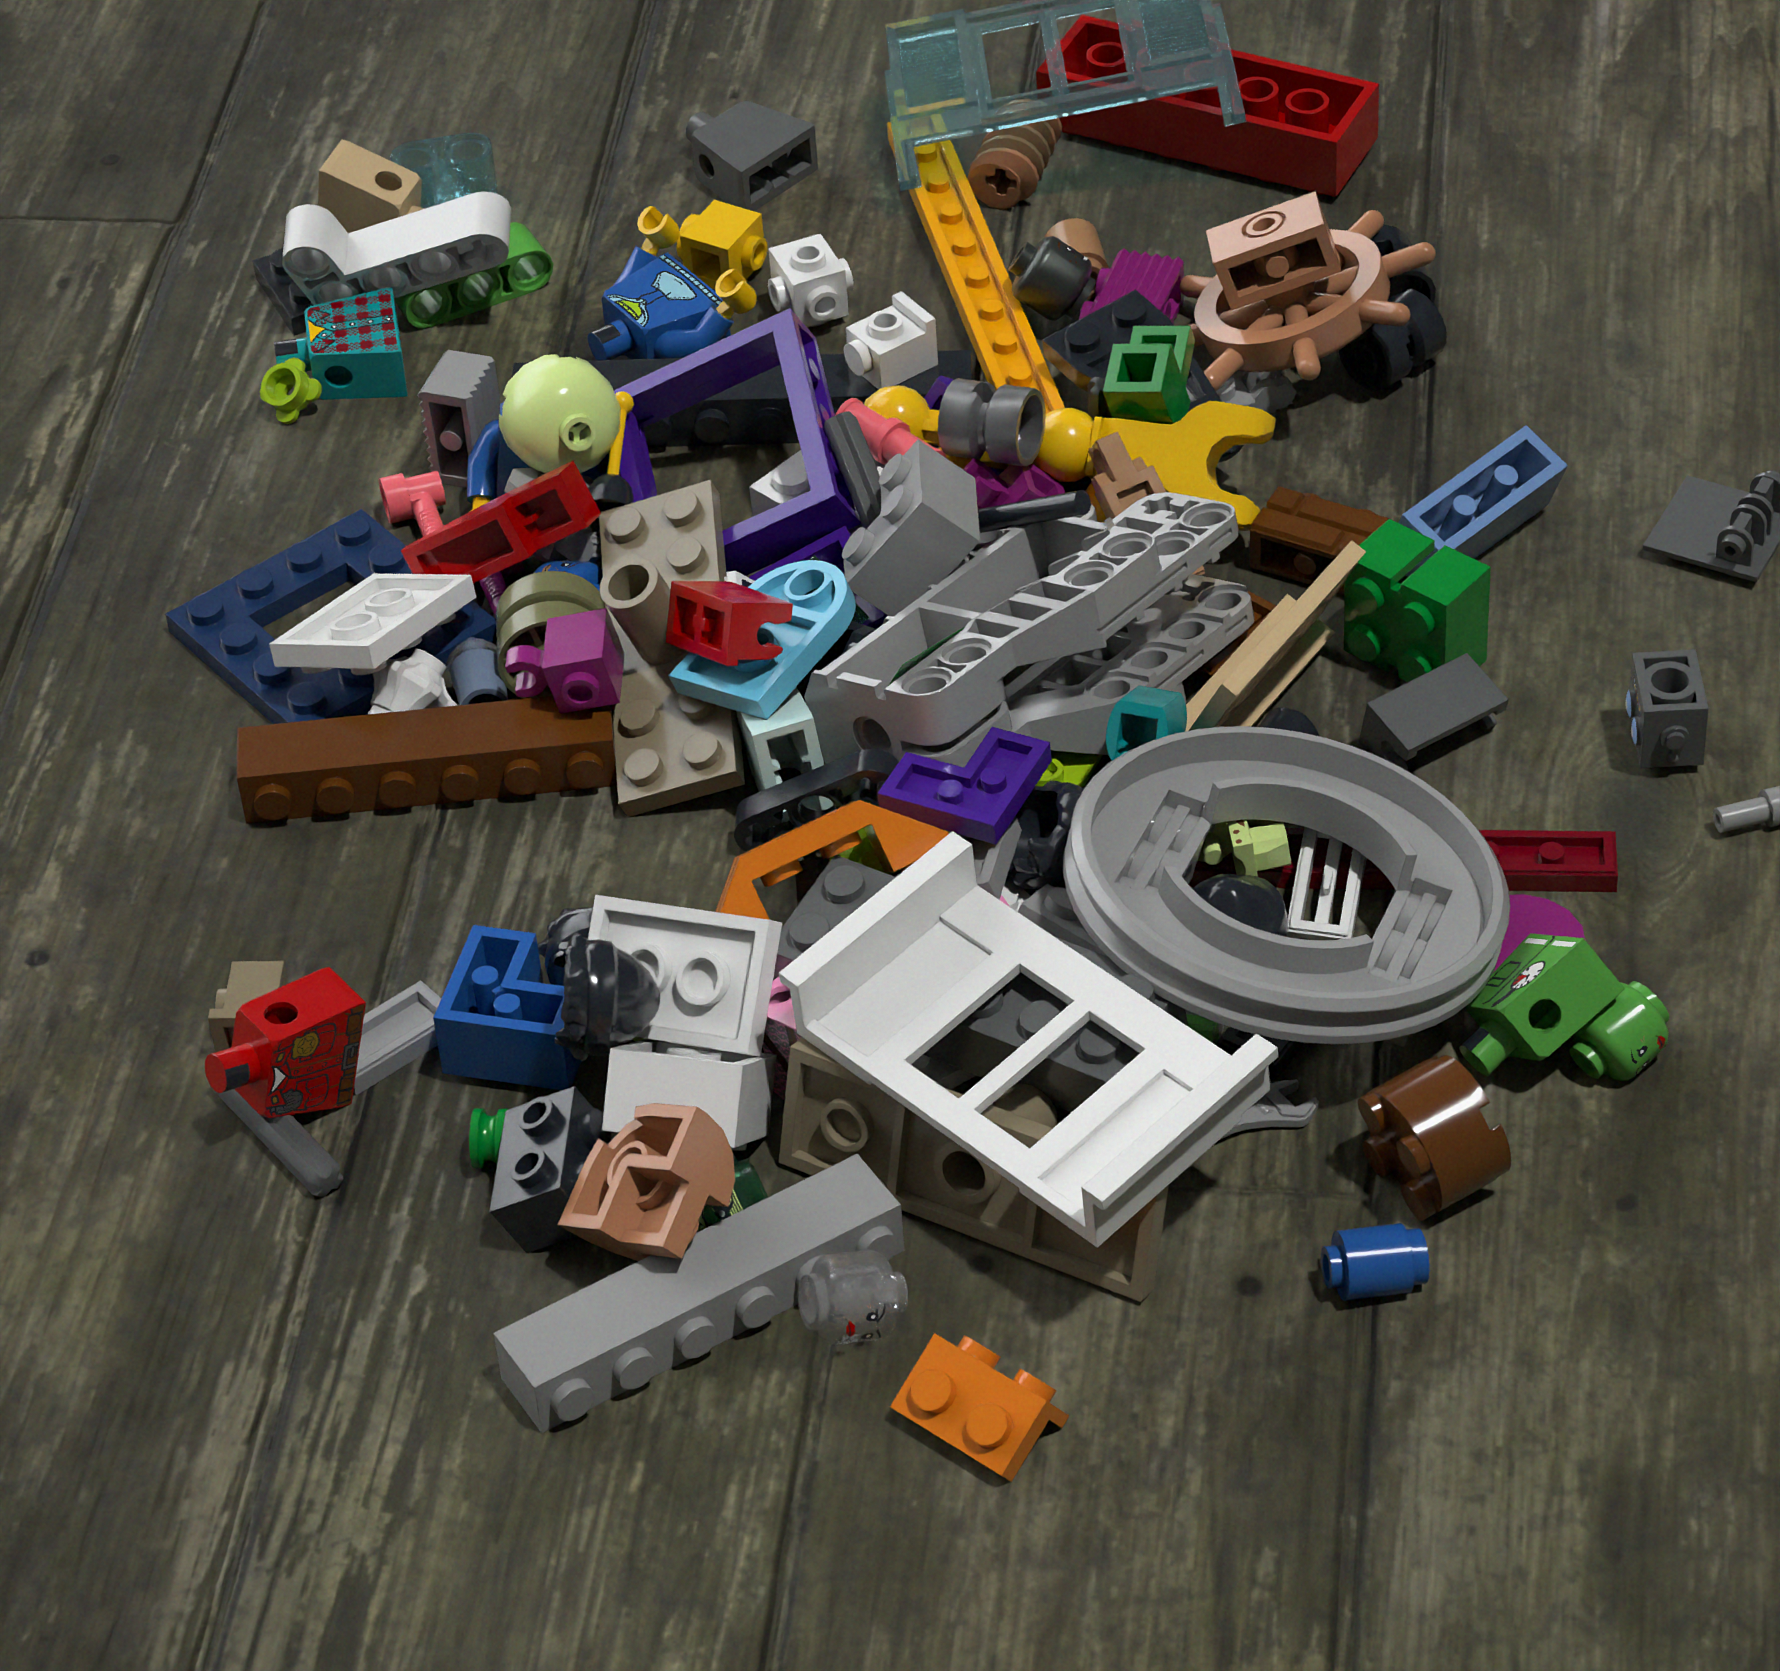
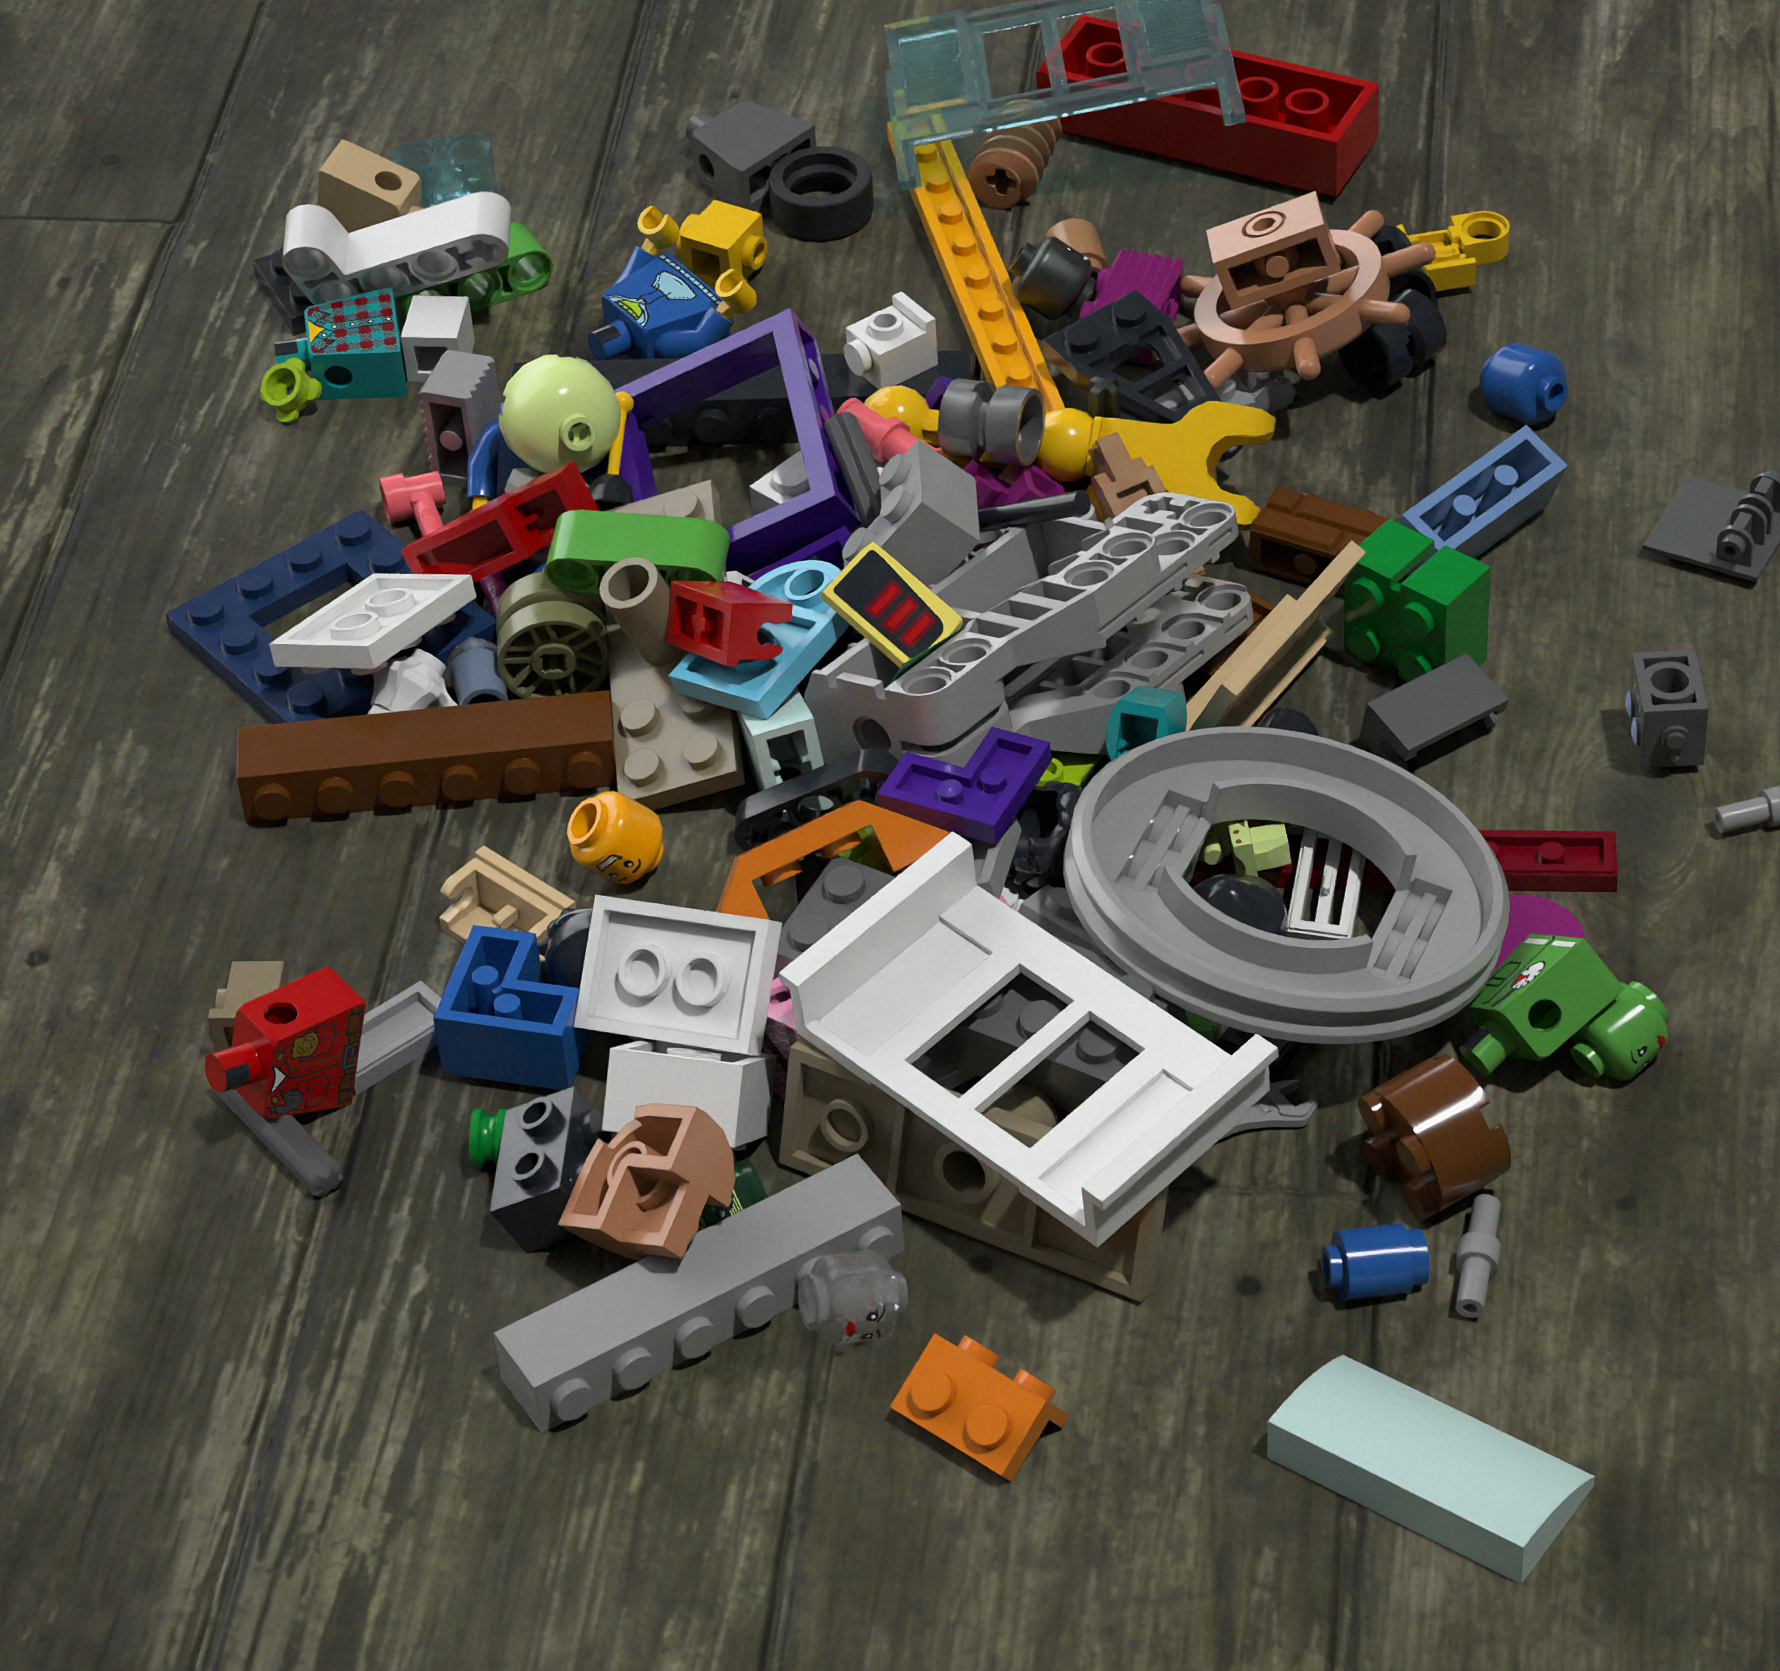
magenta brick [505,608,625,714] -> none
black hair [553,933,660,1061] -> none
white brick [768,234,853,327] -> none
green brick [1103,326,1195,424] -> none
none -> white brick [401,296,475,382]
none -> tan hinge [439,846,576,978]
none -> bright green beam [545,510,731,594]
none -> light orange head [567,791,663,884]
none -> black tyre [768,146,874,241]
none -> slope [820,542,963,667]
none -> light aqua slope [1268,1355,1595,1584]
none -> yellow piece [1397,211,1510,291]
none -> light grey bar [1456,1194,1501,1318]
none -> blue head [1480,343,1568,426]

